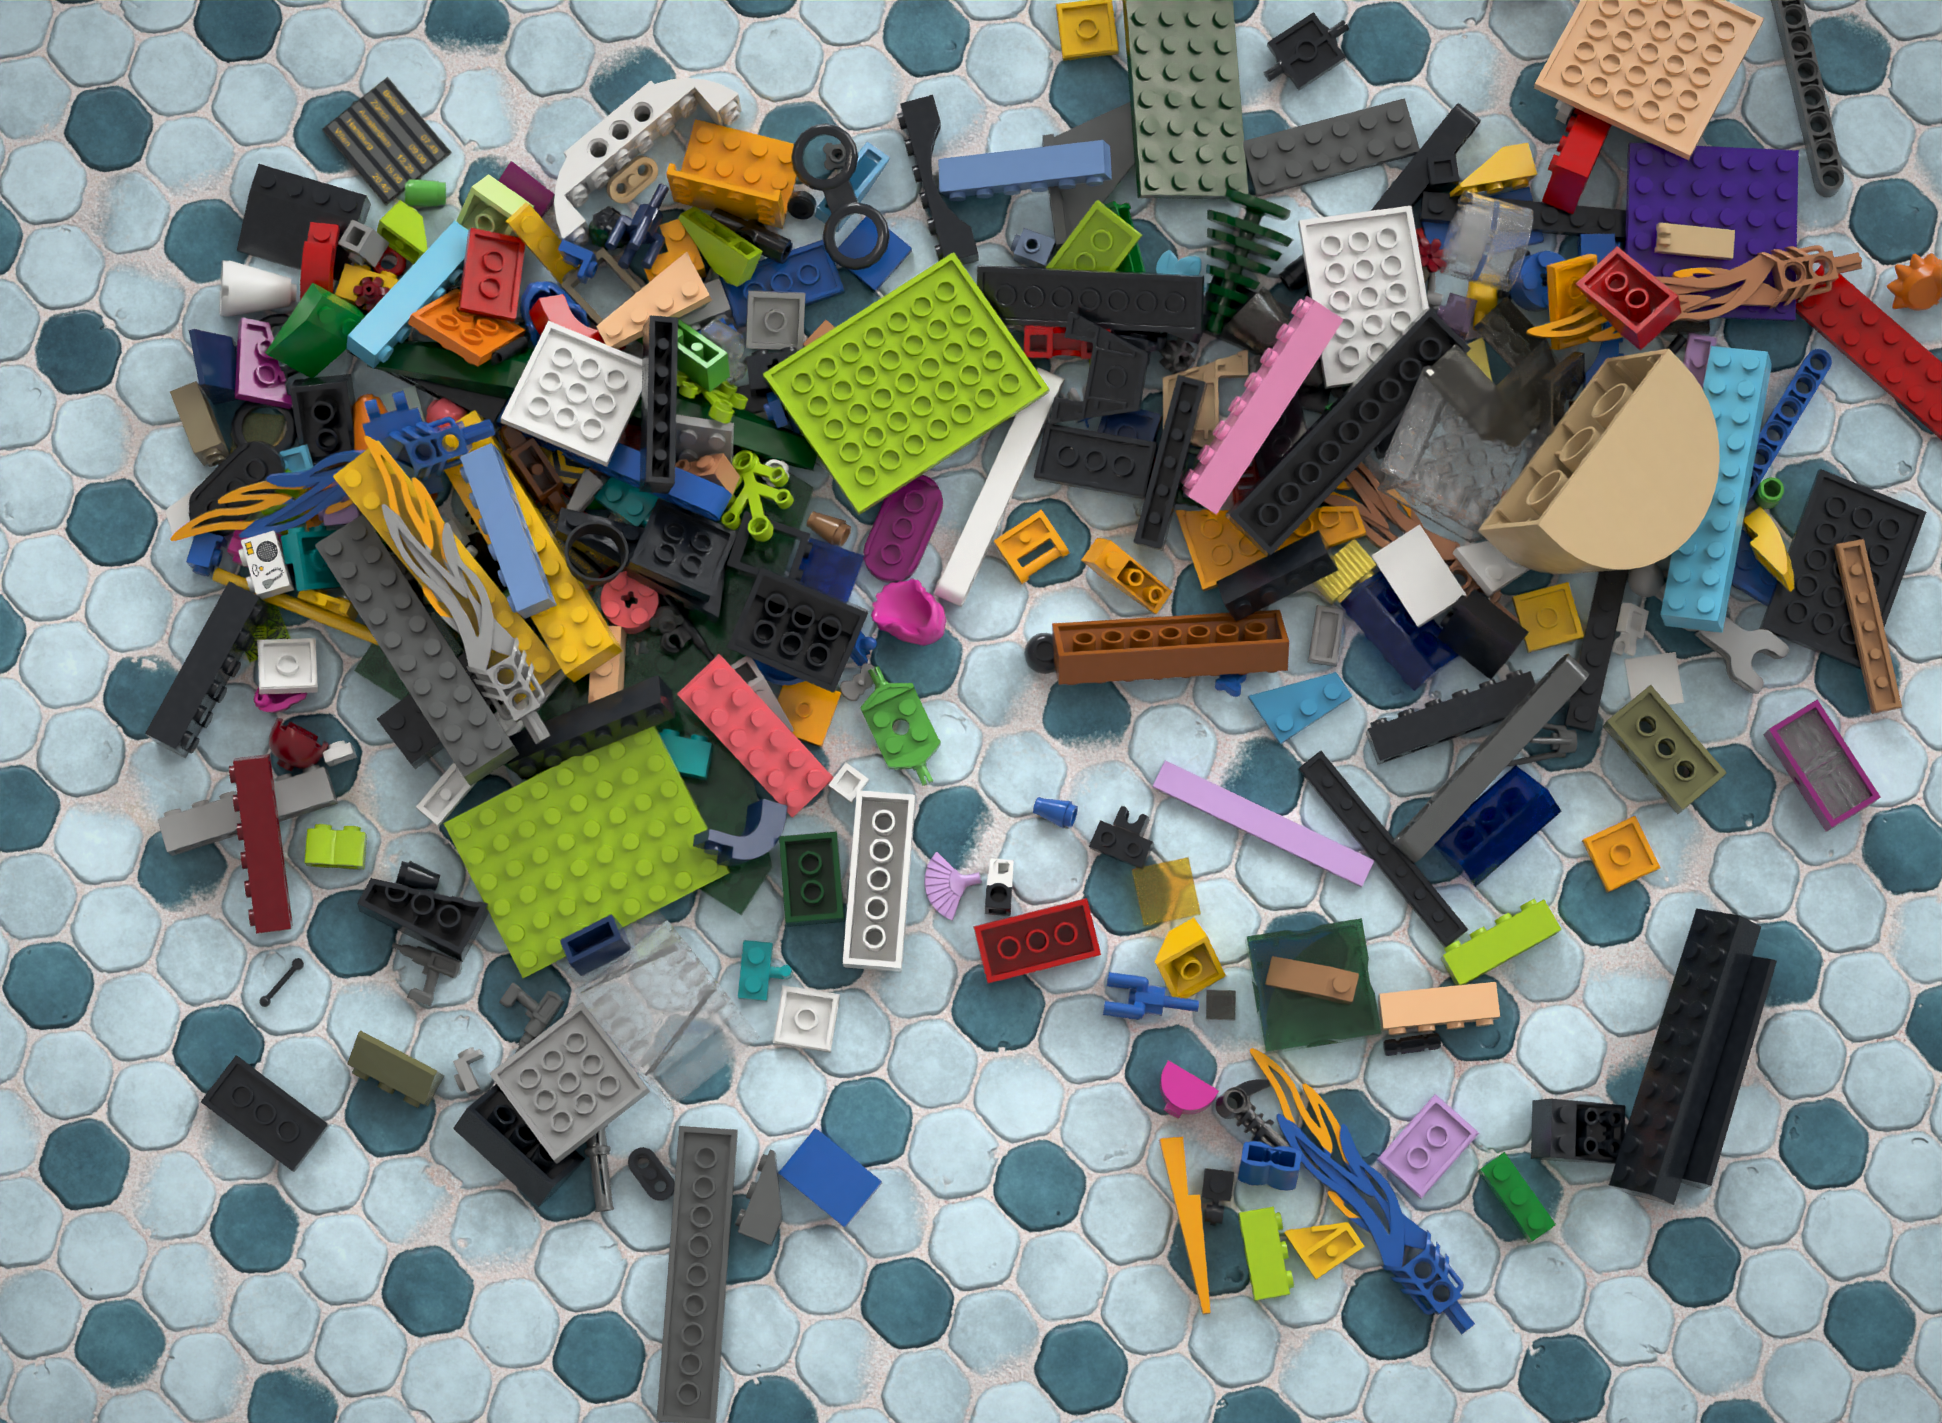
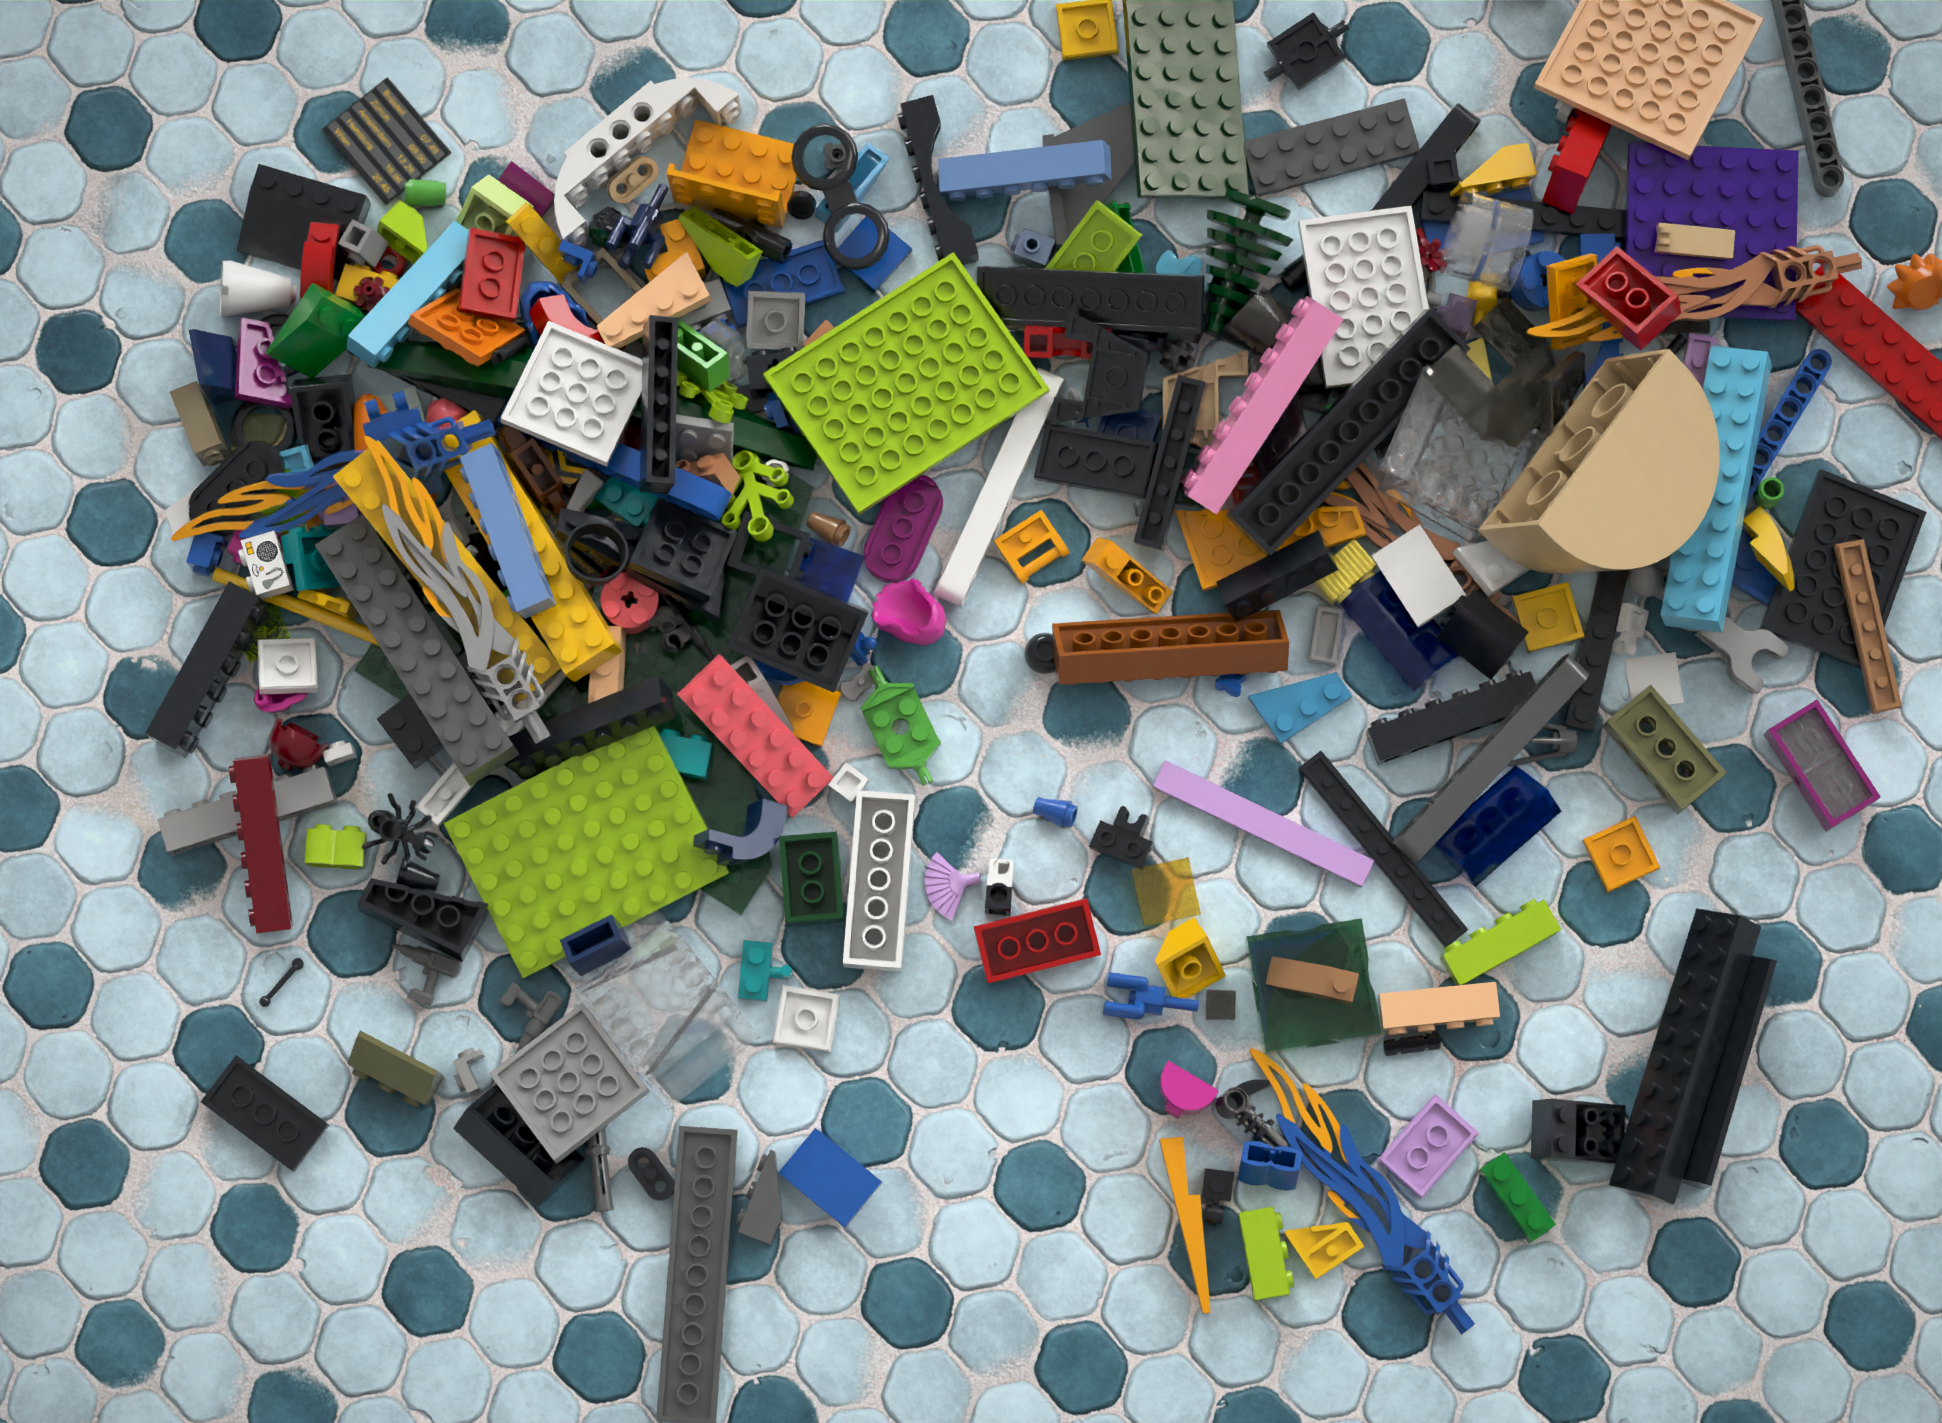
none -> black animal [362,793,438,869]

